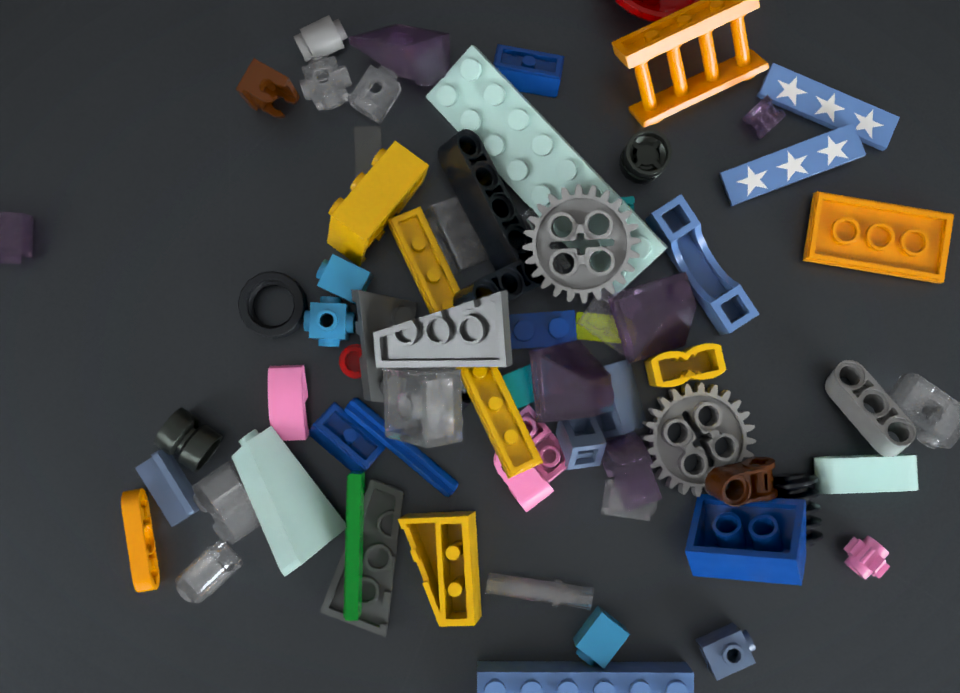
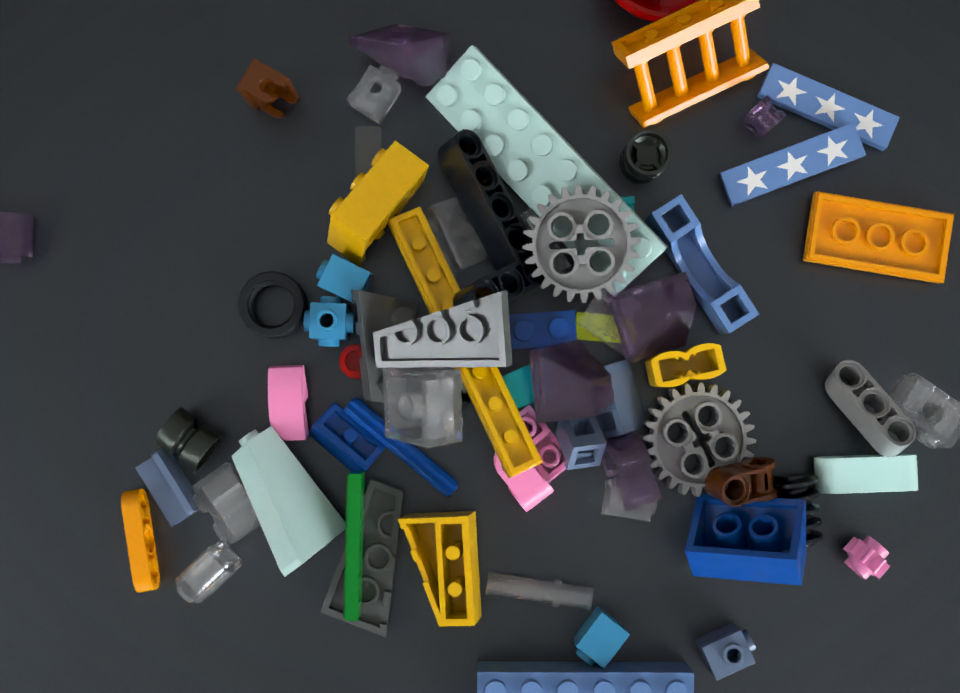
light grey brick [293,15,348,62] -> none
clear brick [299,55,352,111] -> none
blue slope [493,44,565,98] -> none

